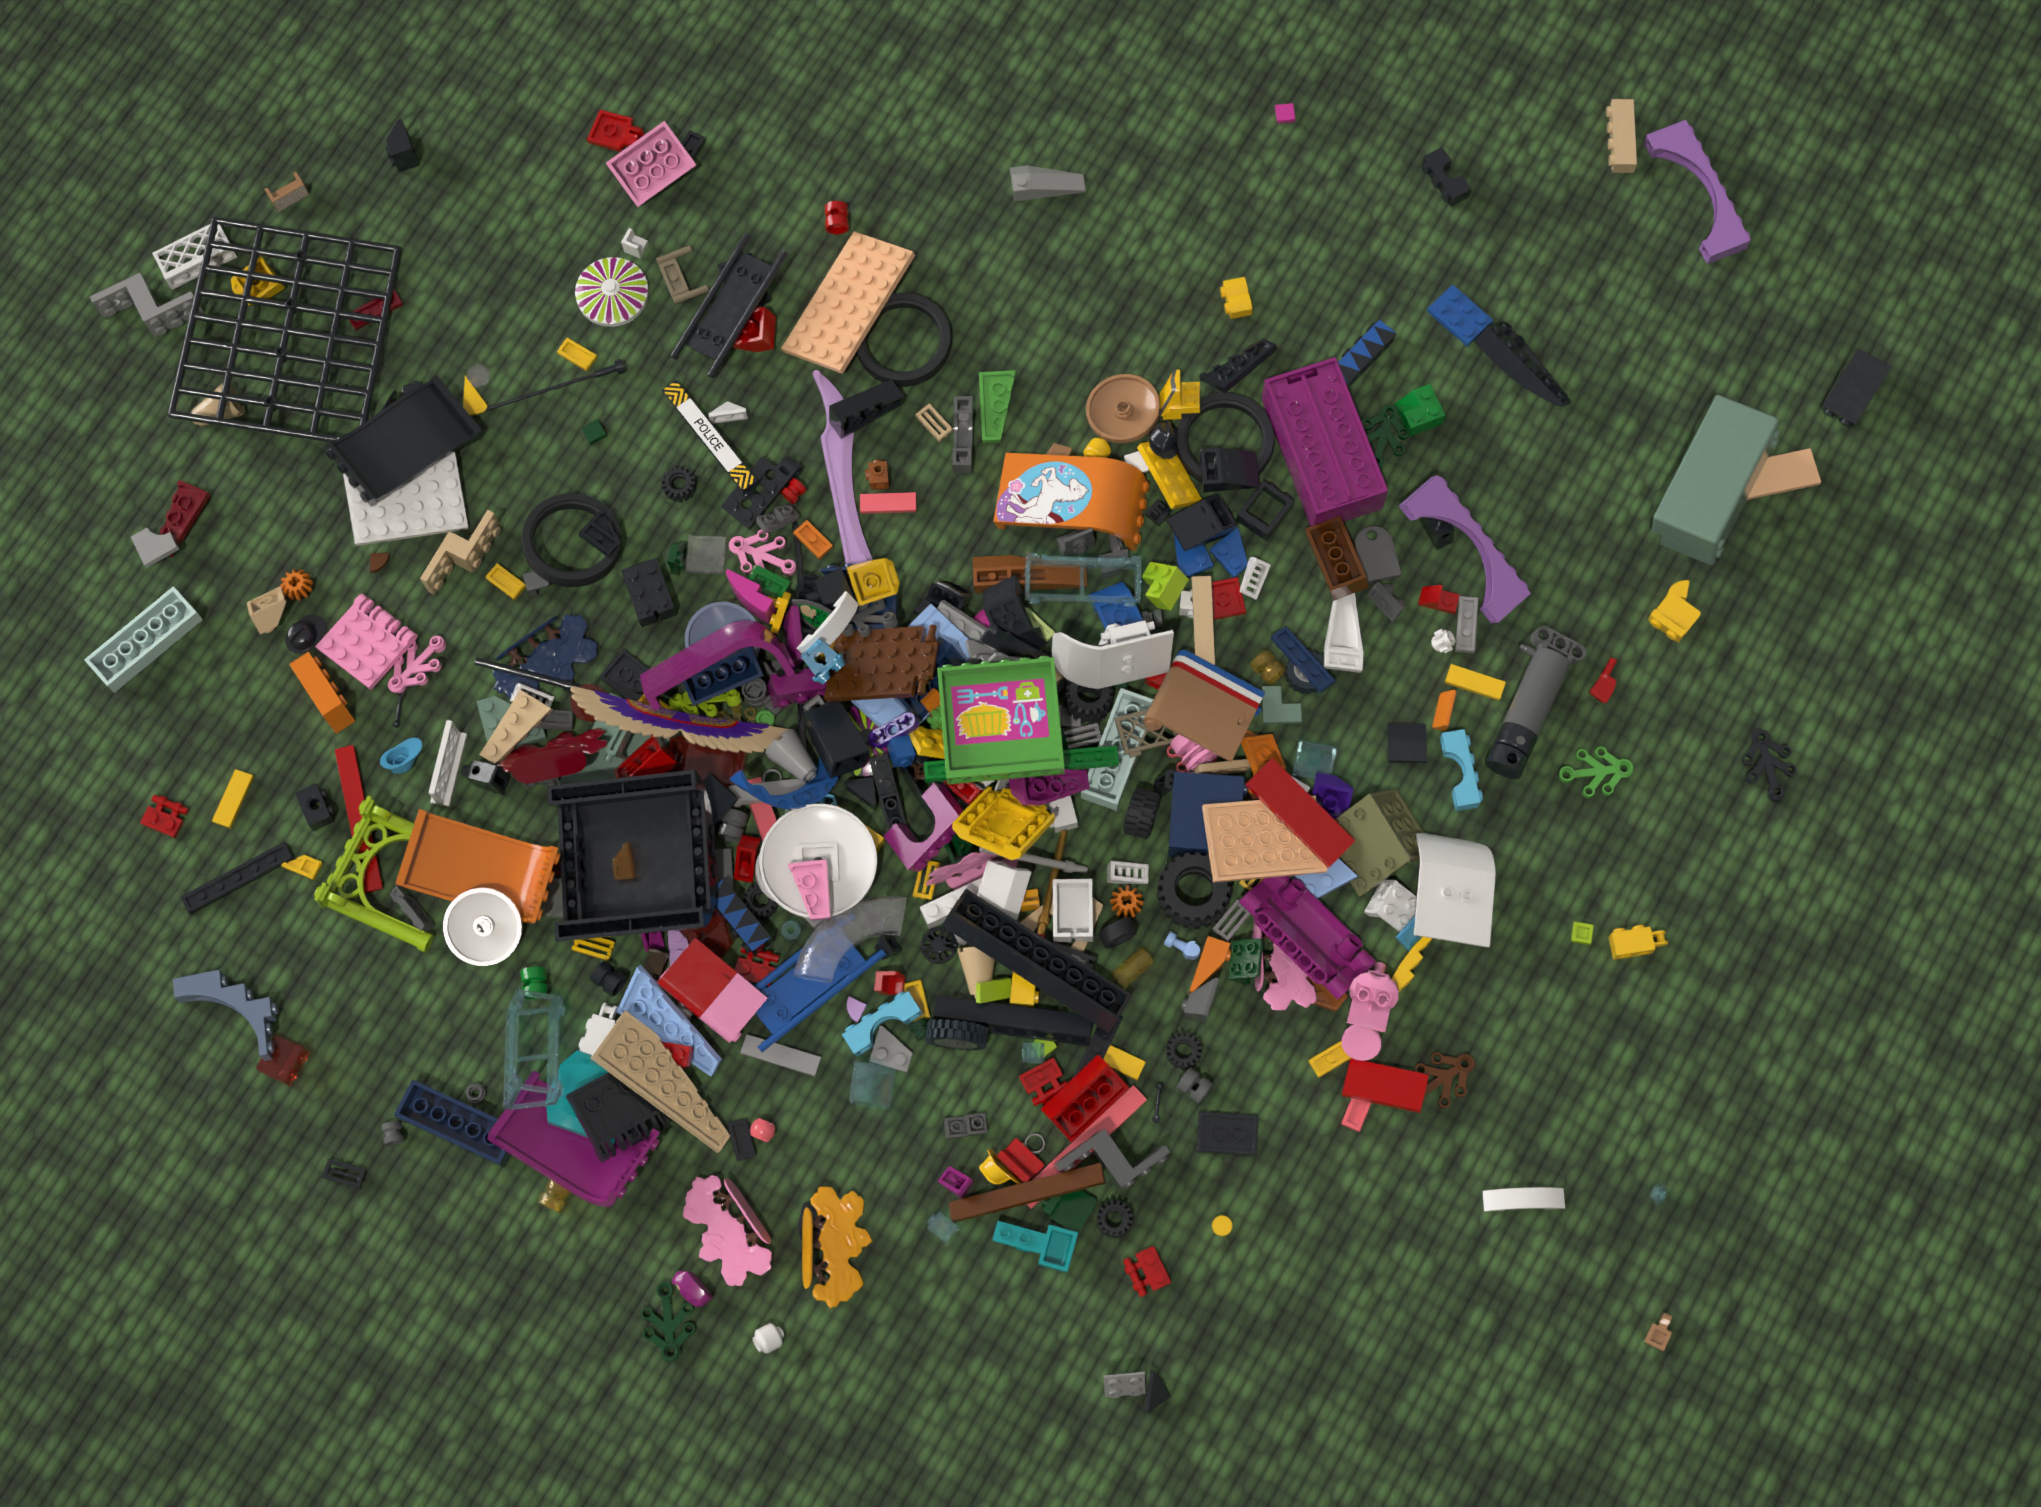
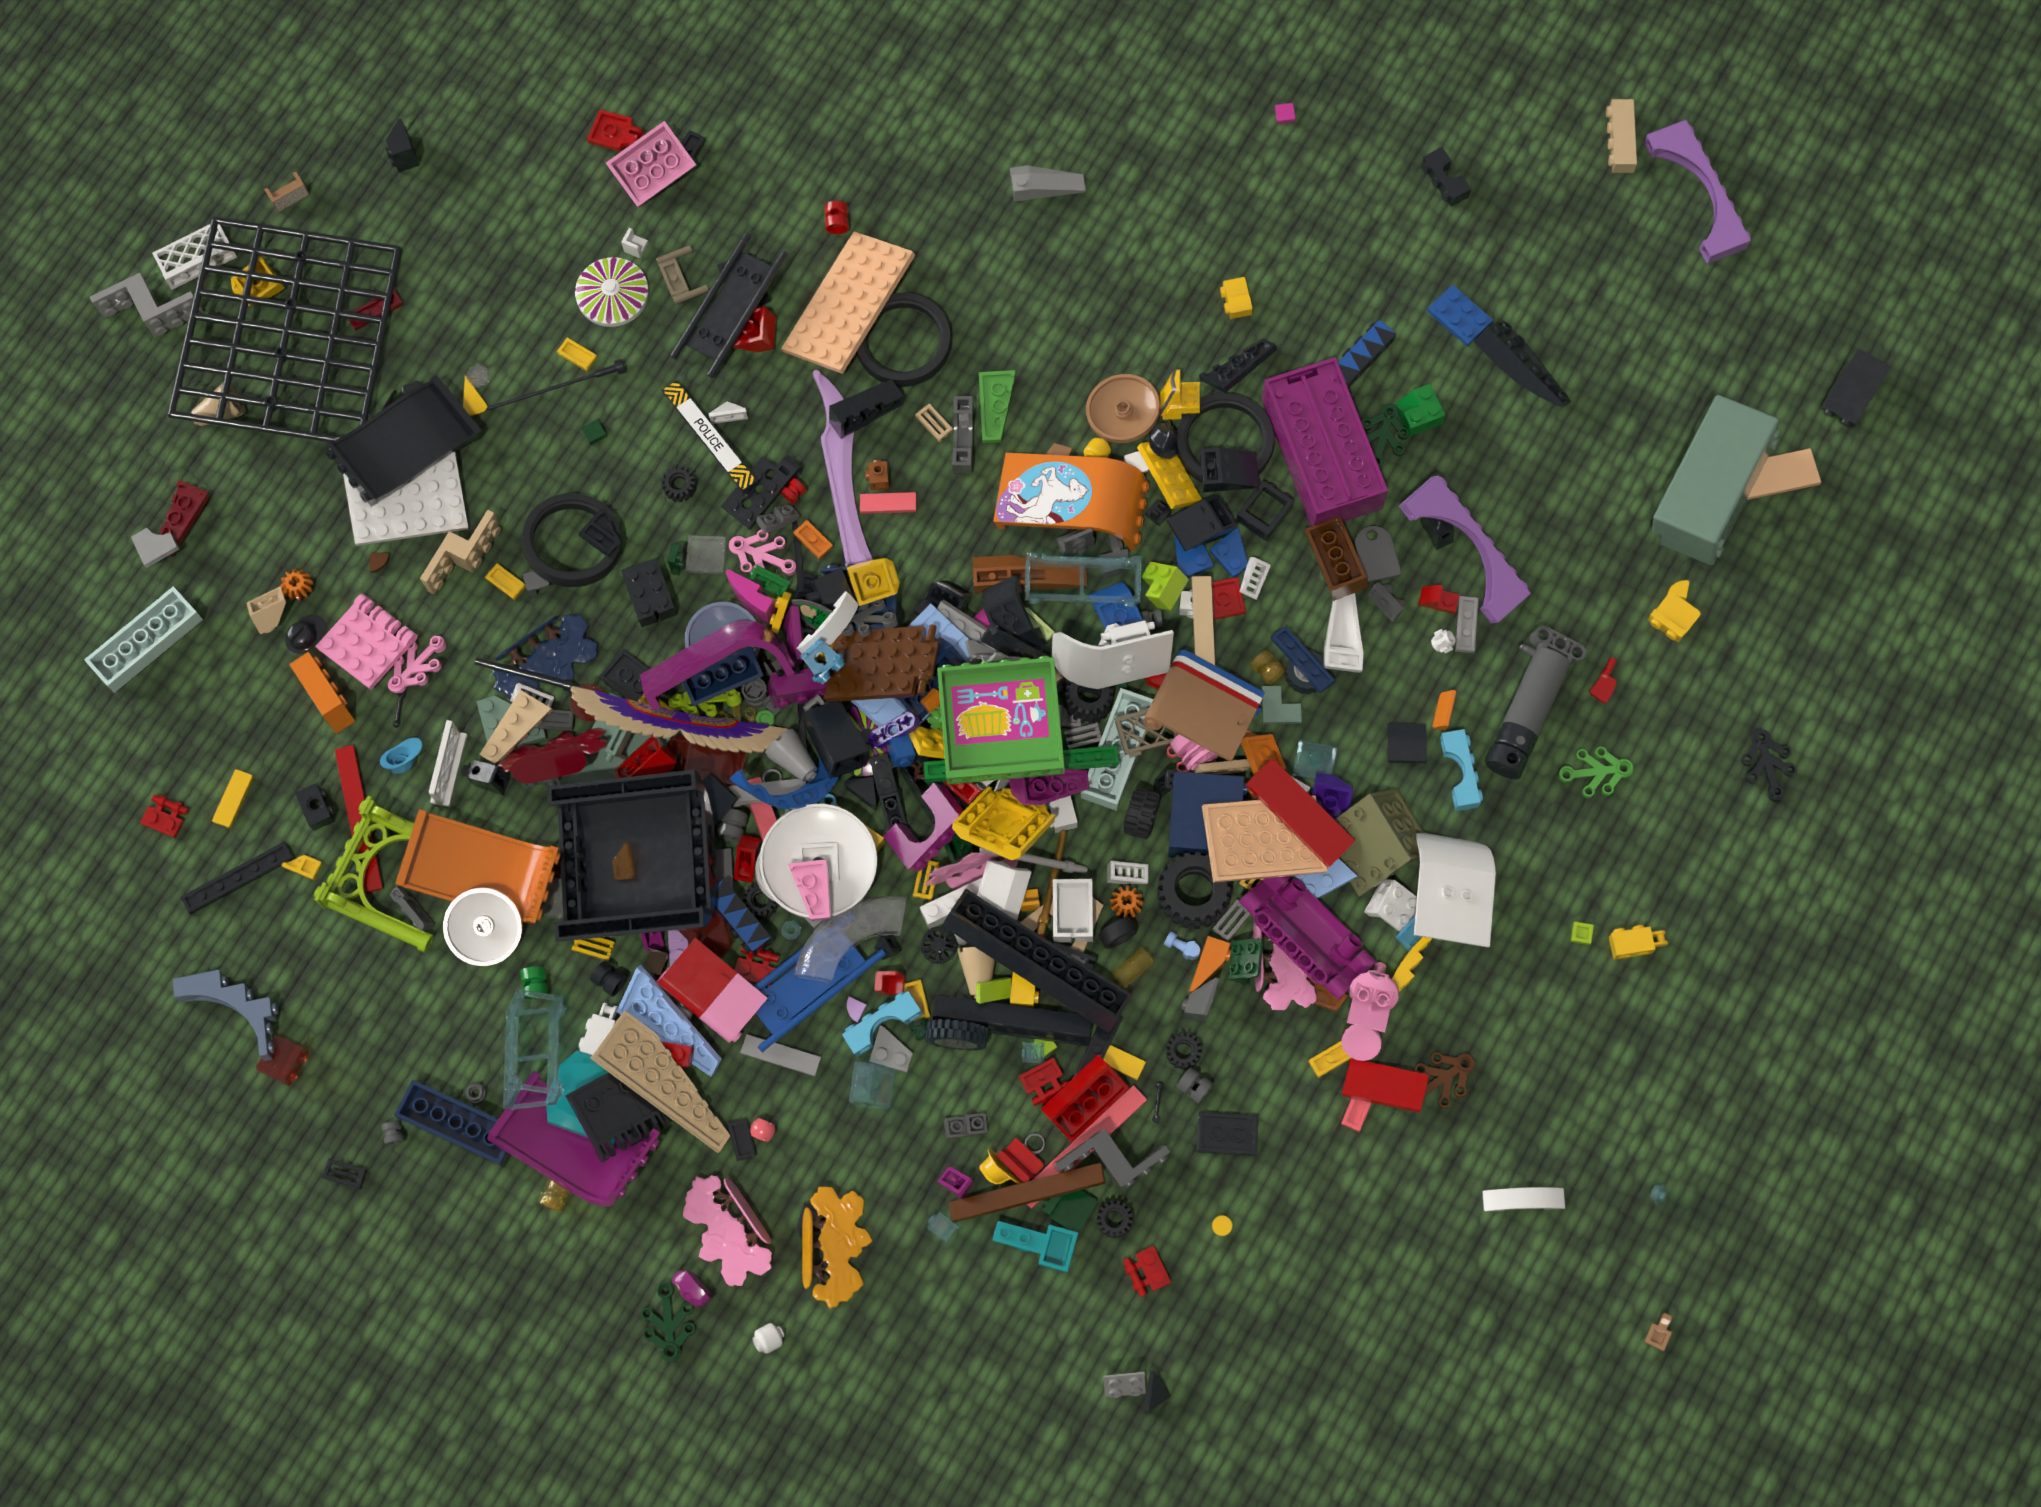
yellow tile [1445,664,1506,701] -> none

